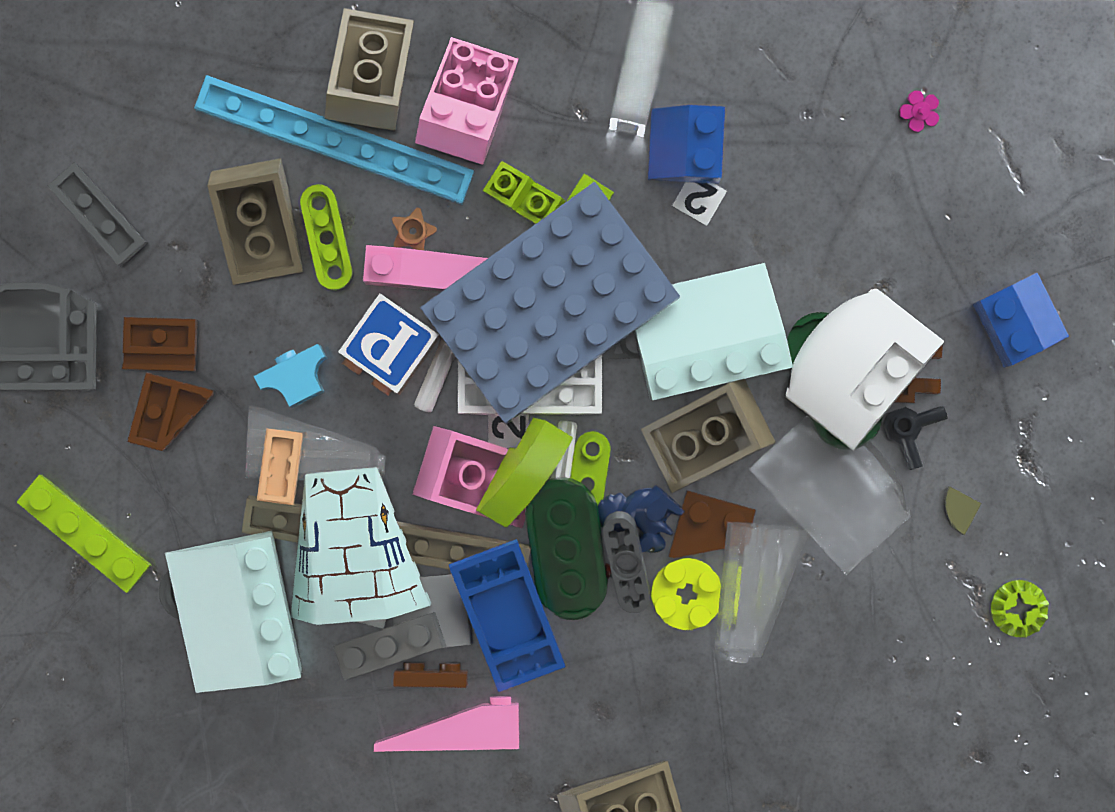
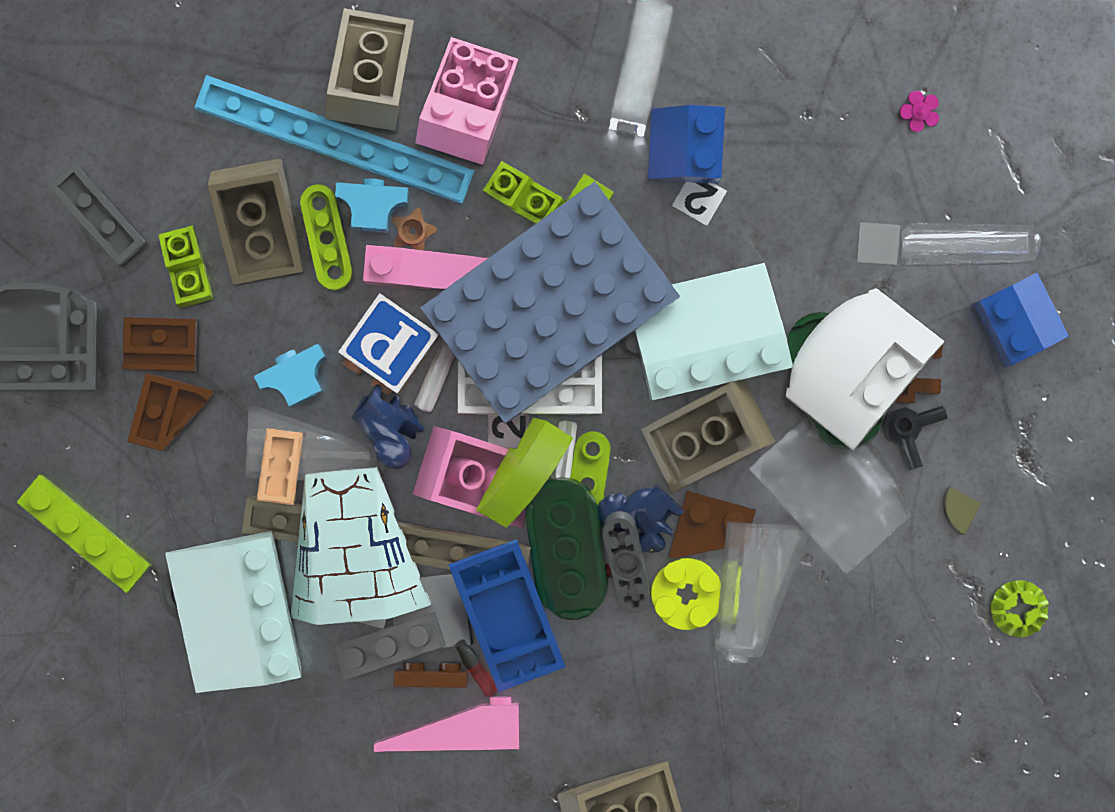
none -> lime slope [158,225,214,309]
none -> medium azure brick [335,179,410,233]
none -> dark blue animal [352,384,425,469]
none -> piece [455,639,497,698]
none -> light grey sticker [857,222,900,265]
none -> clear slope [901,223,1041,267]

